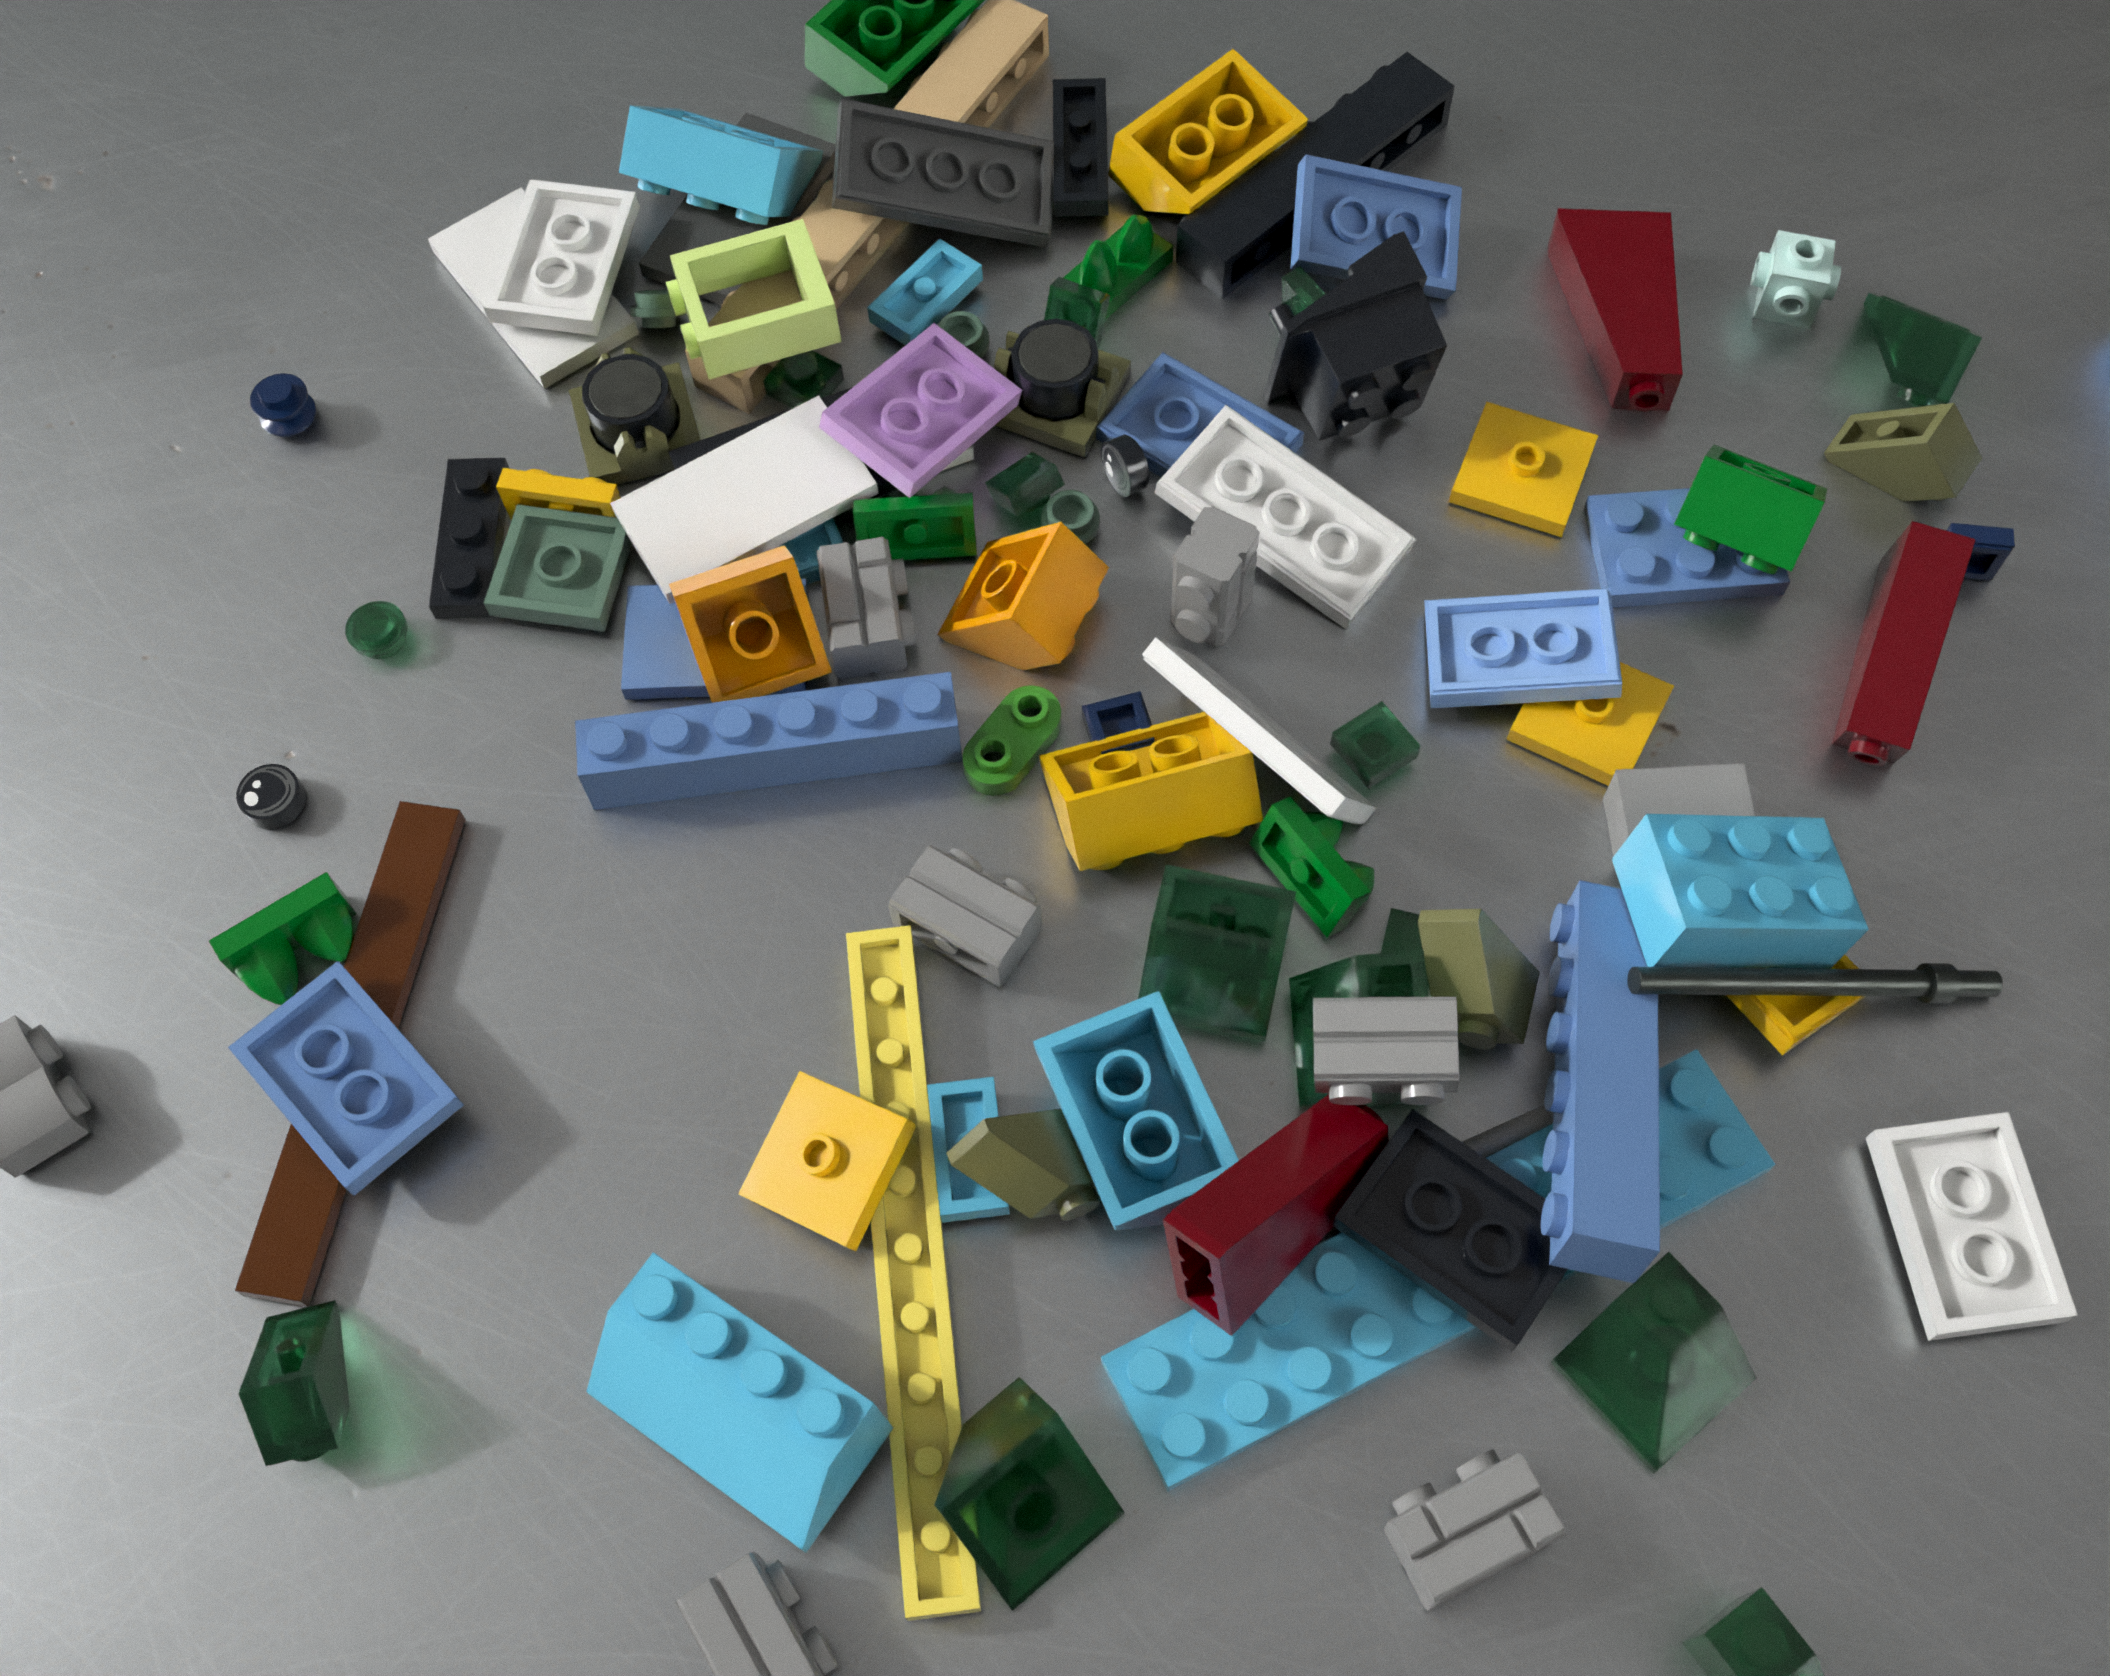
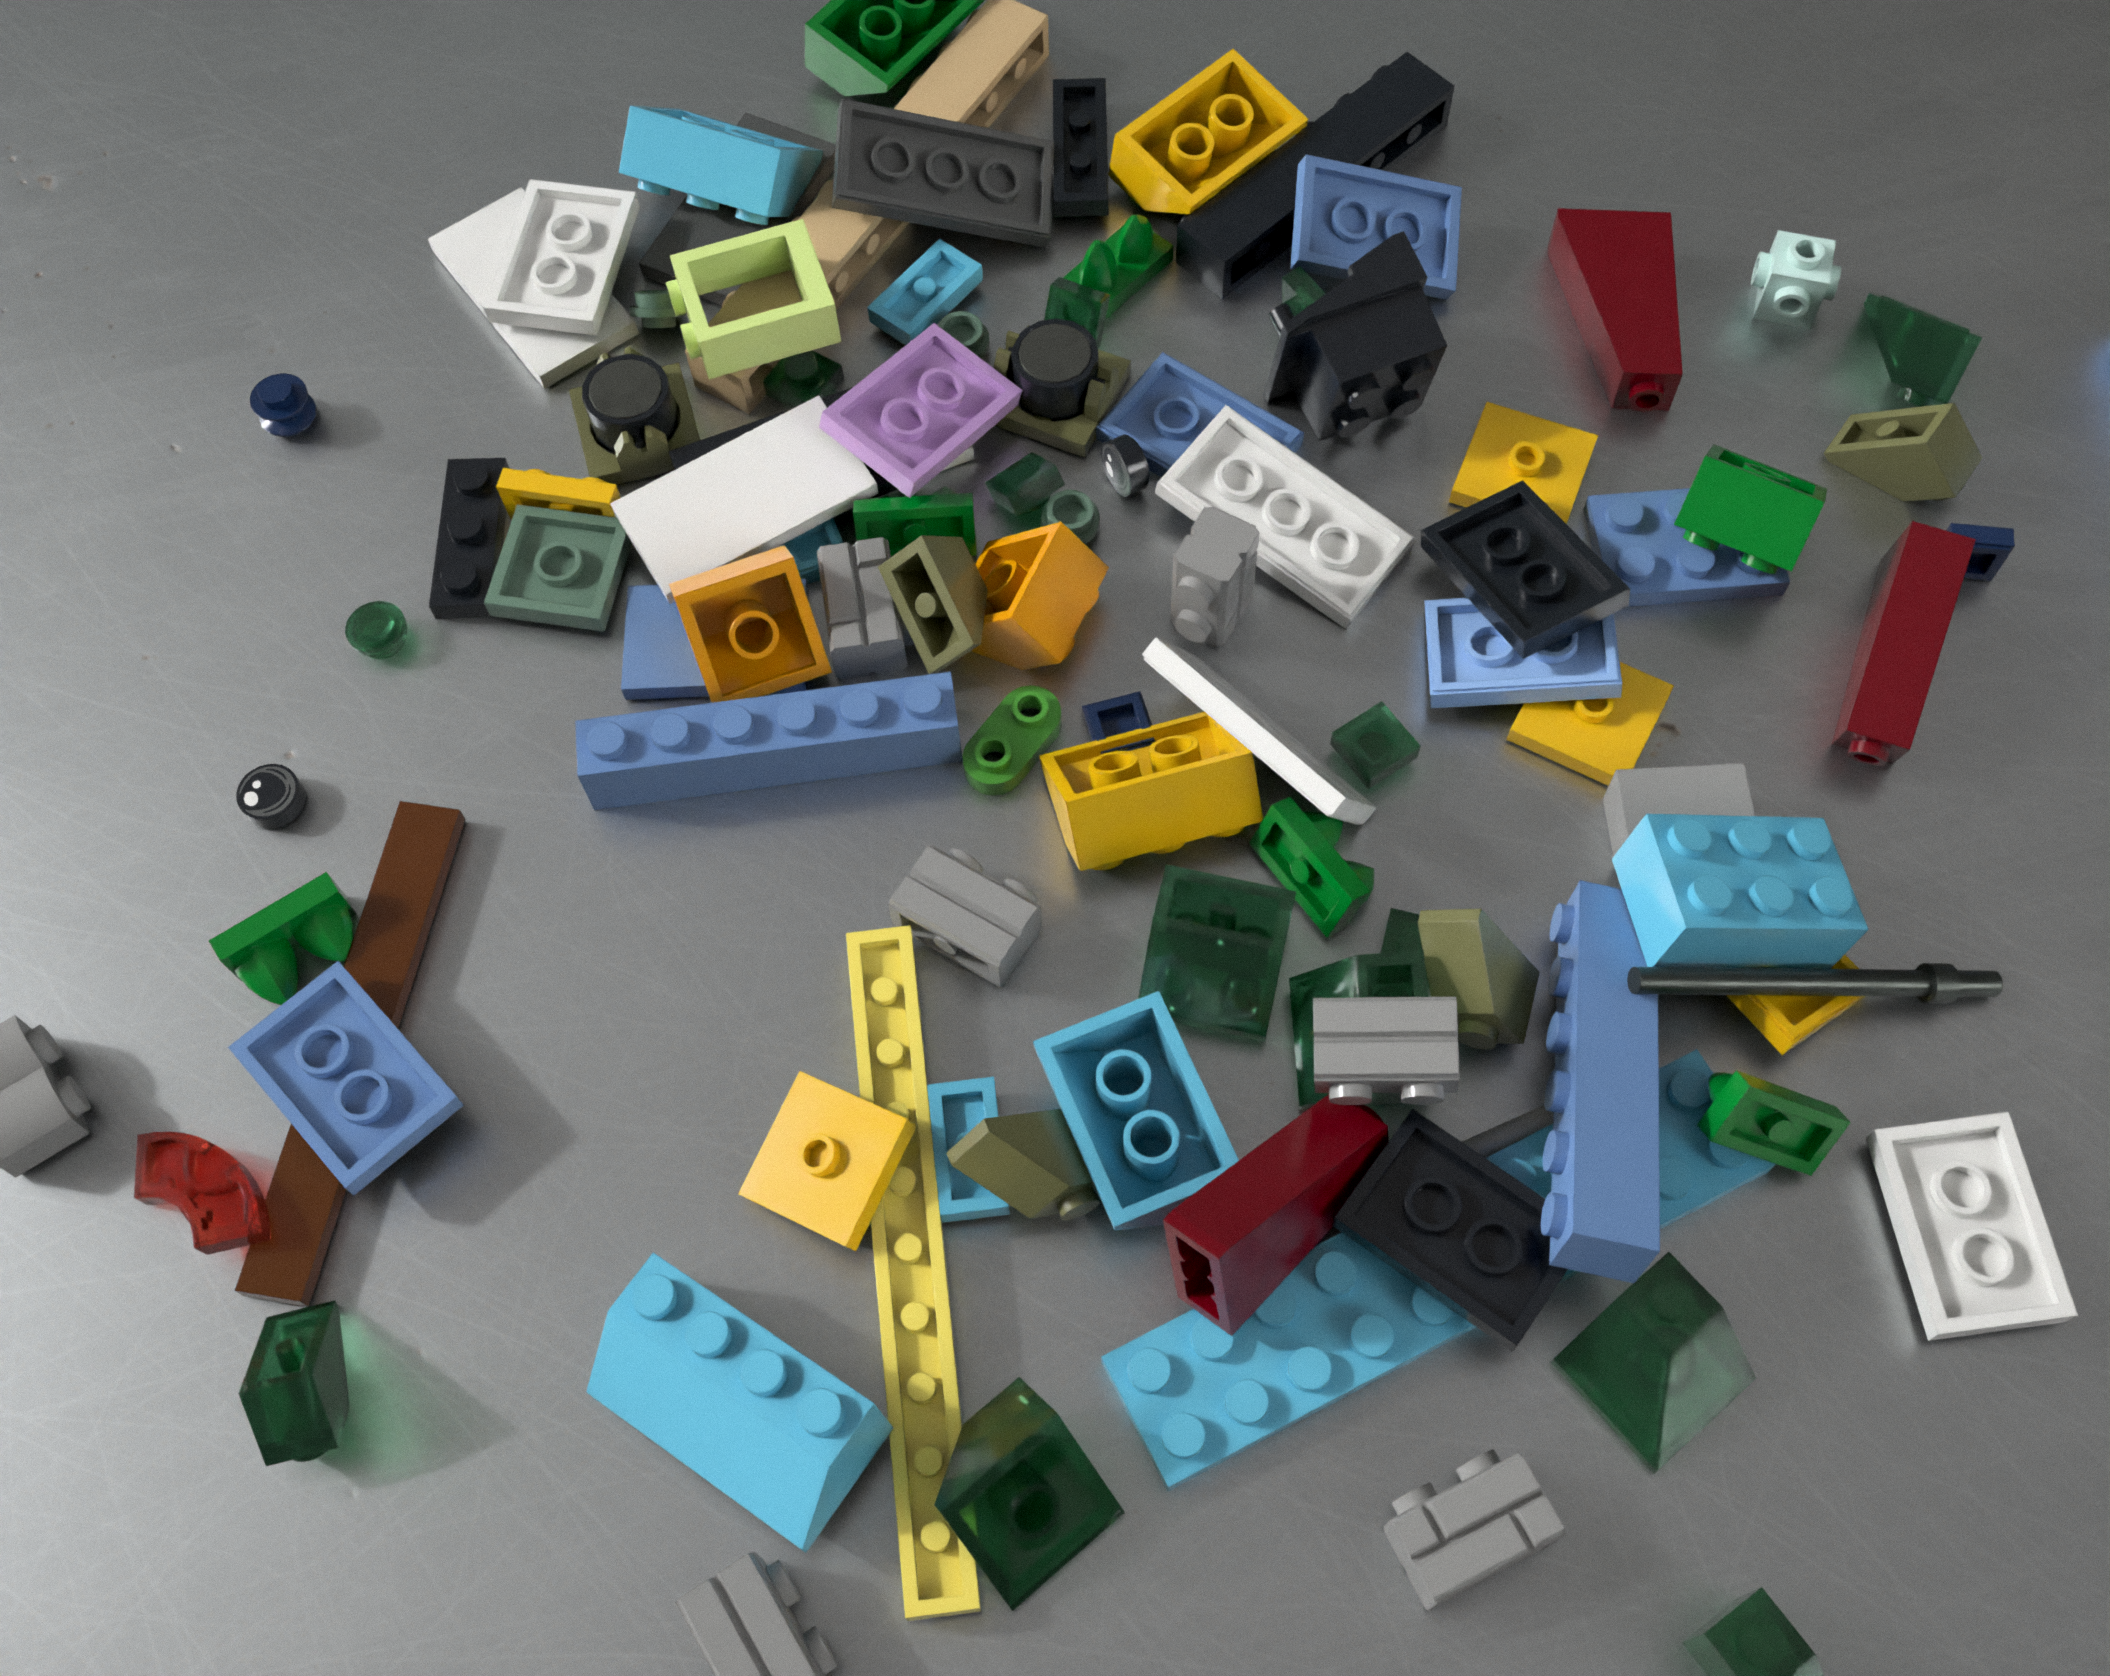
none -> clear red tile [134,1131,271,1255]
none -> olive slope [878,535,988,674]
none -> black plate [1420,480,1630,659]
none -> green tile [1697,1070,1851,1176]

